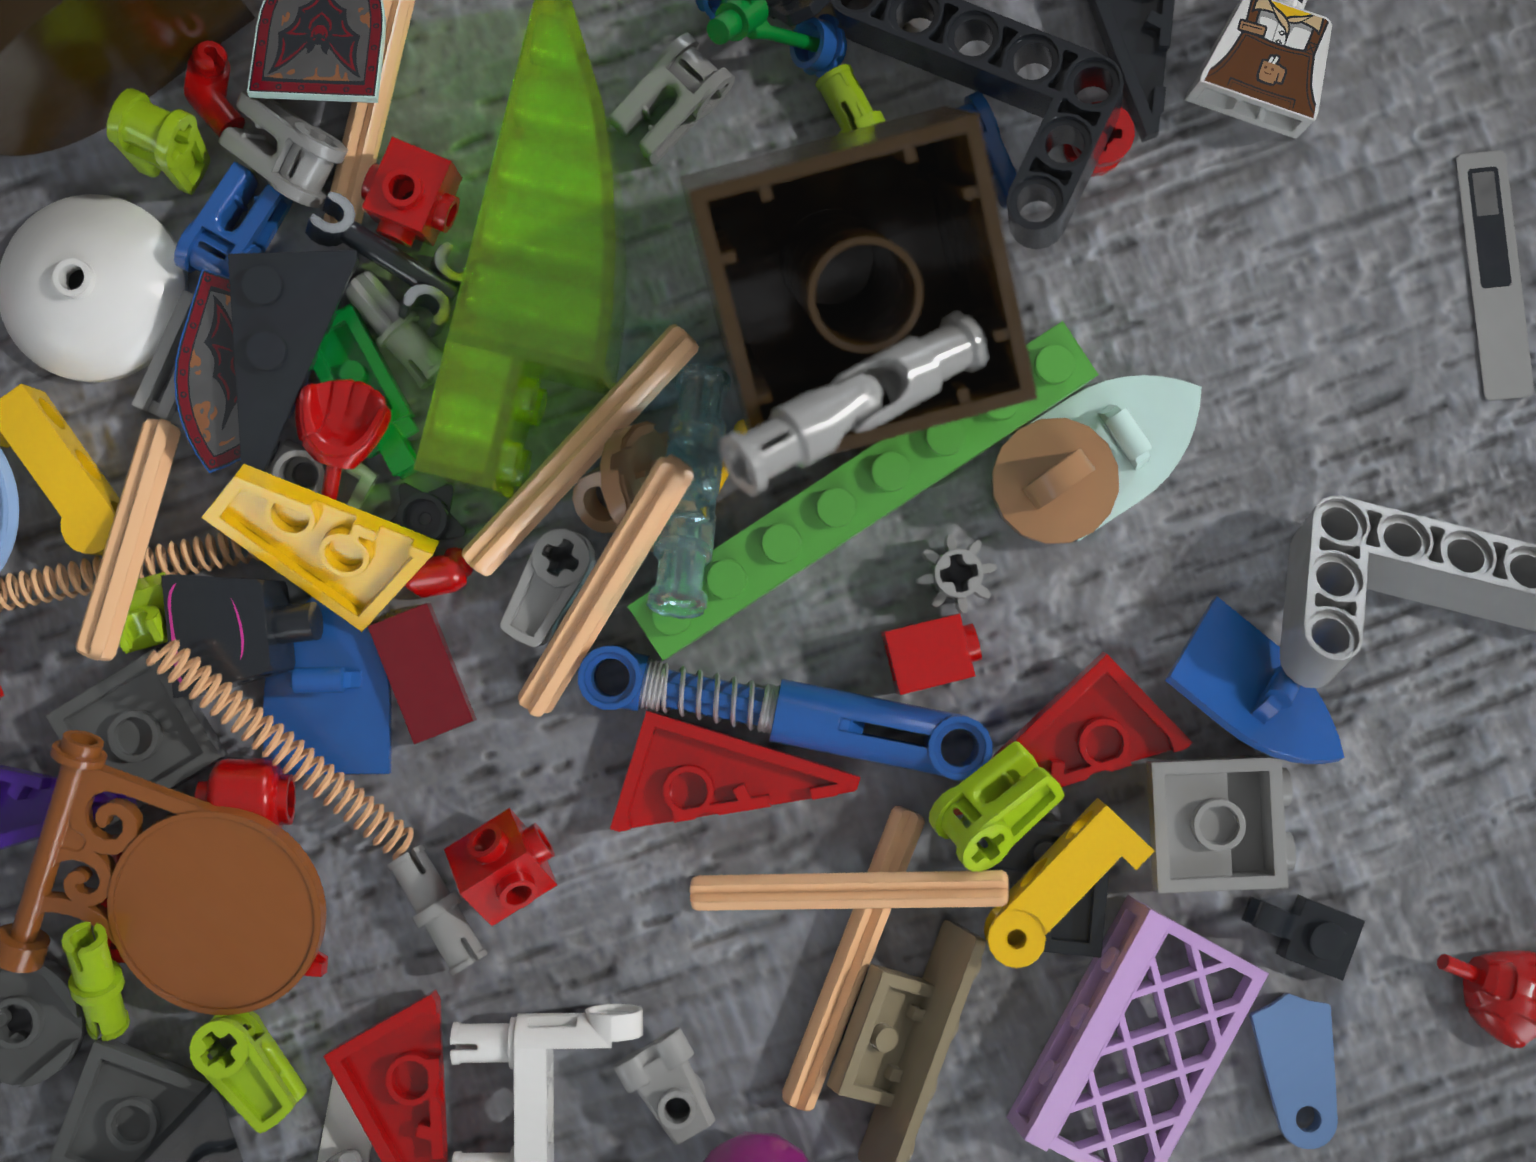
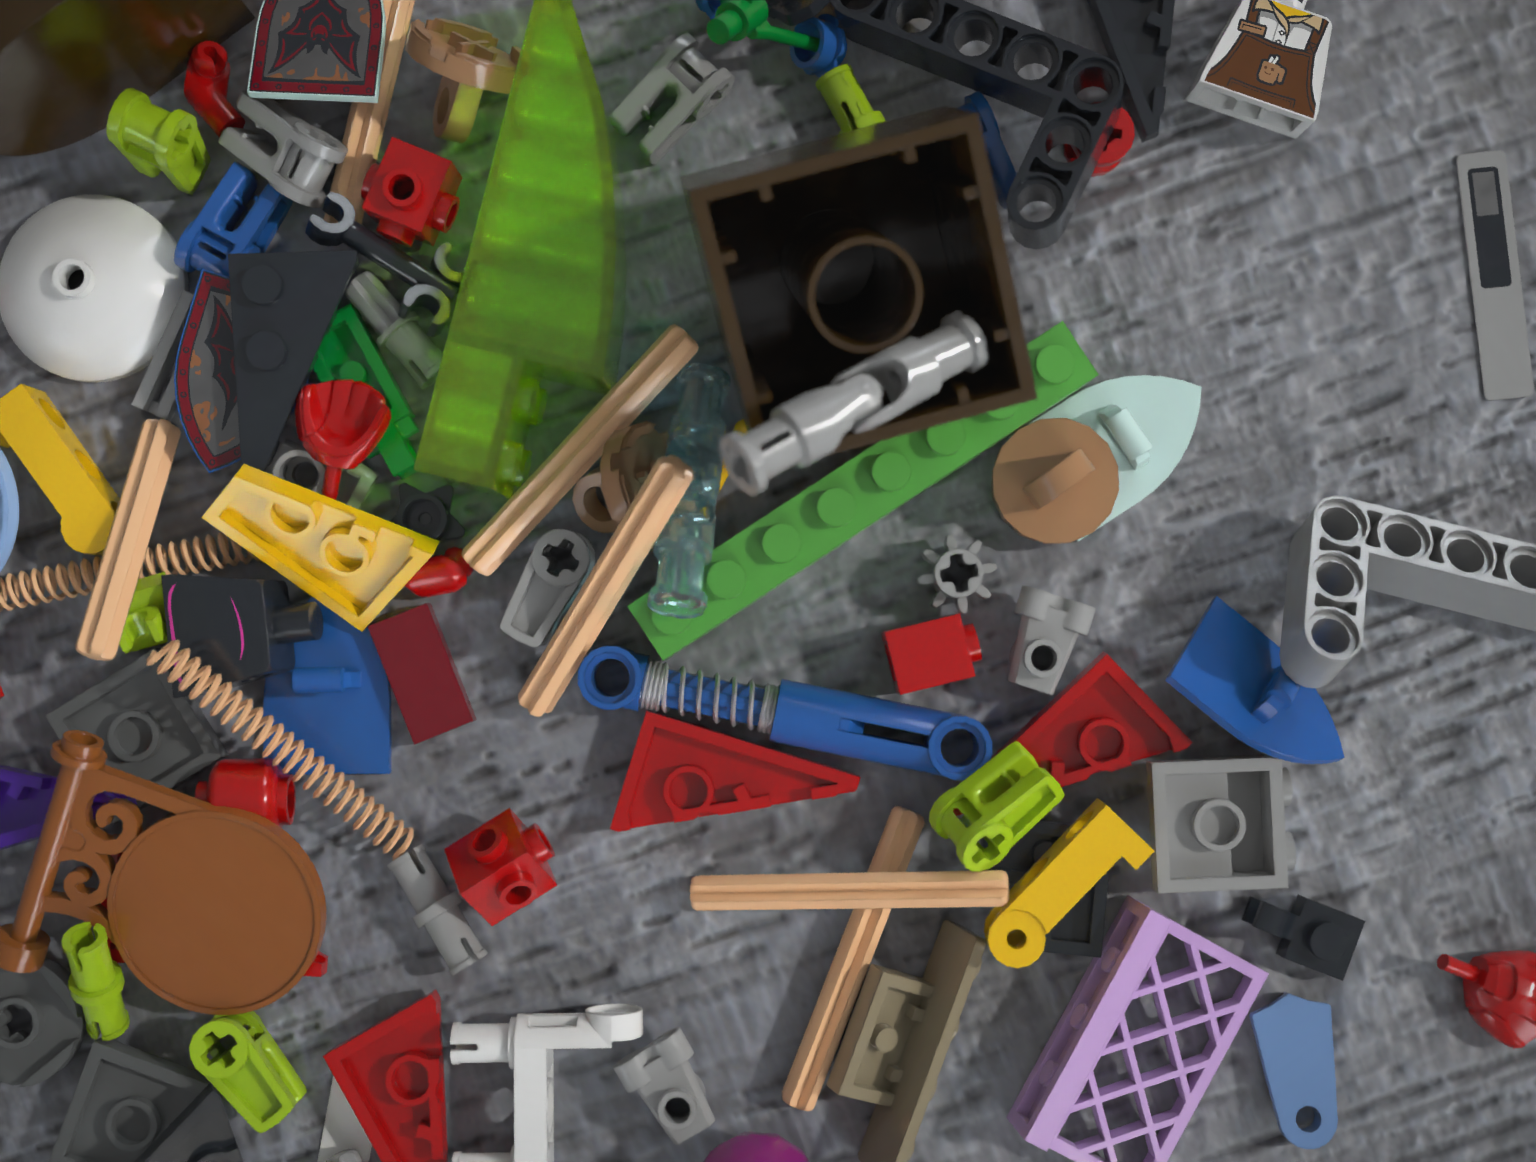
none -> medium nougat tile [405,18,535,144]
none -> light grey plate [1008,585,1096,696]

